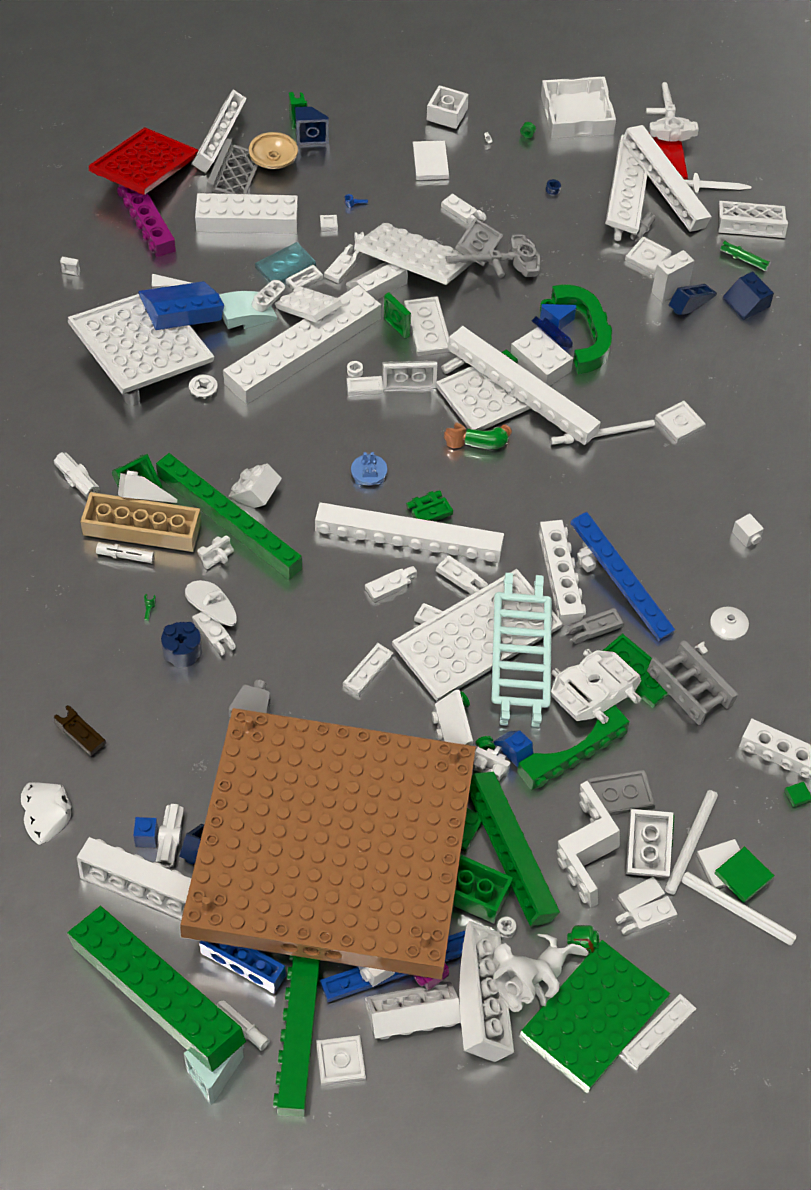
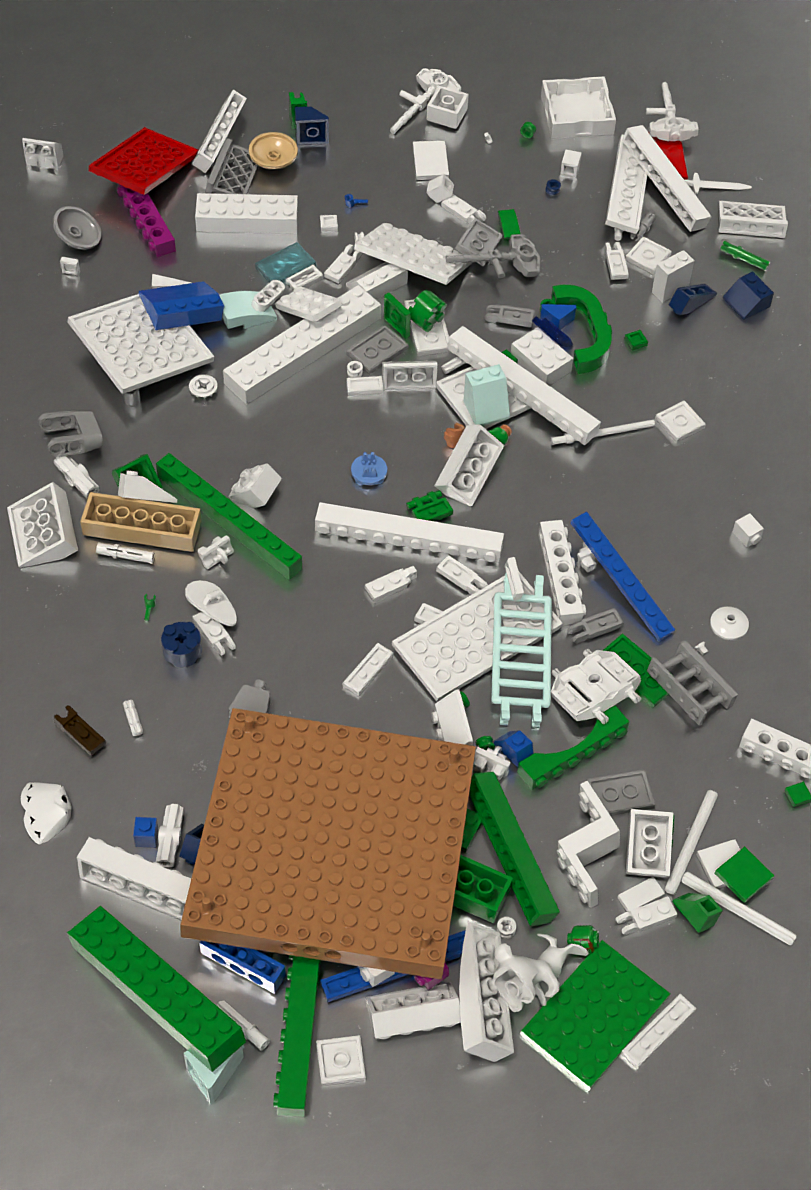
none -> white slope [7,482,78,568]
none -> white slope [22,138,63,169]
none -> light grey connector [38,410,103,457]
none -> light grey dish [53,206,101,250]
none -> white axle [123,700,143,737]
none -> light grey tile [346,325,409,375]
none -> white bar [390,68,461,134]
none -> green brick [408,290,447,332]
none -> white brick [426,174,454,203]
none -> white slope [434,424,504,506]
none -> light aqua slope [463,364,510,426]
none -> light grey hinge [485,305,535,327]
none -> green slope [498,209,521,240]
none -> white tile [505,557,524,601]
none -> white brick [560,149,582,178]
none -> white hinge [605,242,629,280]
none -> green tile [624,330,648,351]
none -> green slope [672,893,723,933]

